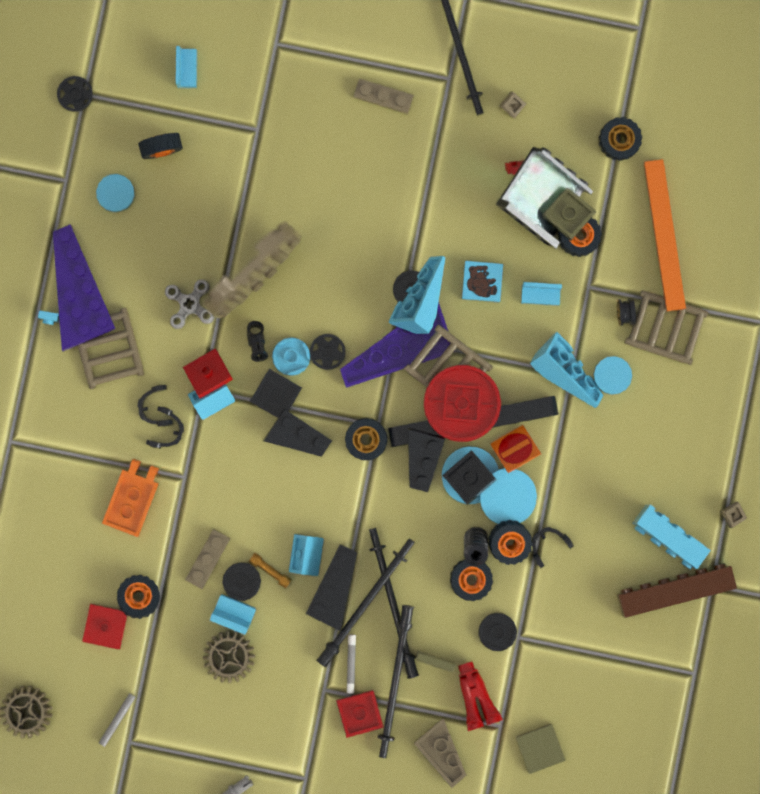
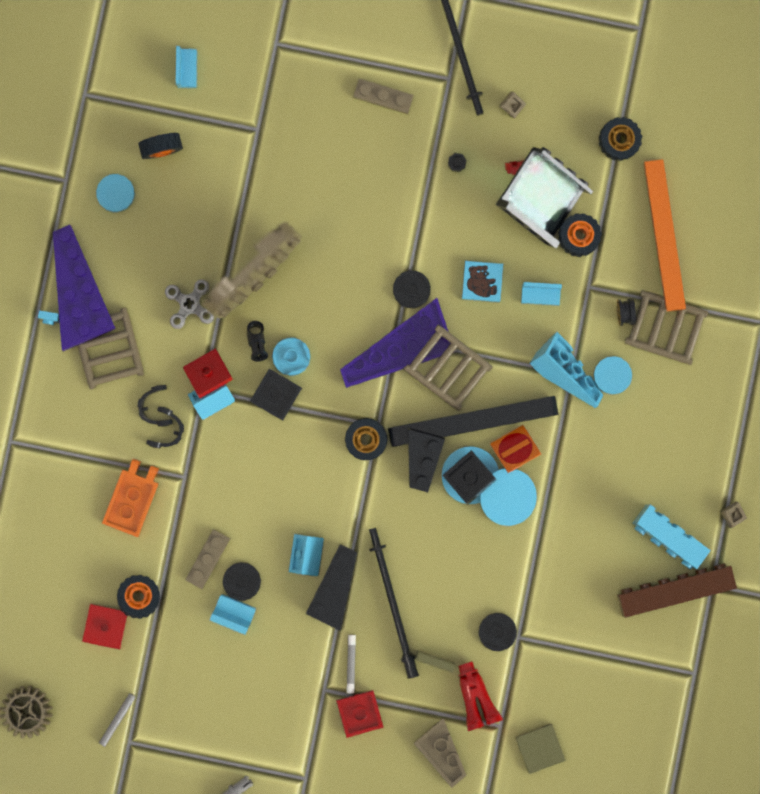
black wheel [57,76,93,112] -> none
dark tan gear [203,631,255,683] -> none
pearl gold bar [248,553,292,589] -> none
black wing [263,409,332,457] -> none
black wheel [310,334,346,370] -> none
black bar [316,538,415,667] -> none
black bar [377,605,414,758] -> none
medium azure wedge [389,256,445,334] -> none
red plate [424,365,501,442] -> none
black wheel [450,559,493,601] -> none
black piece [464,527,488,565] -> none
black wheel [488,520,533,565] -> none
black piece [532,527,574,569] -> none
olive tile [542,187,596,241] -> none
none -> black tile [448,153,467,172]

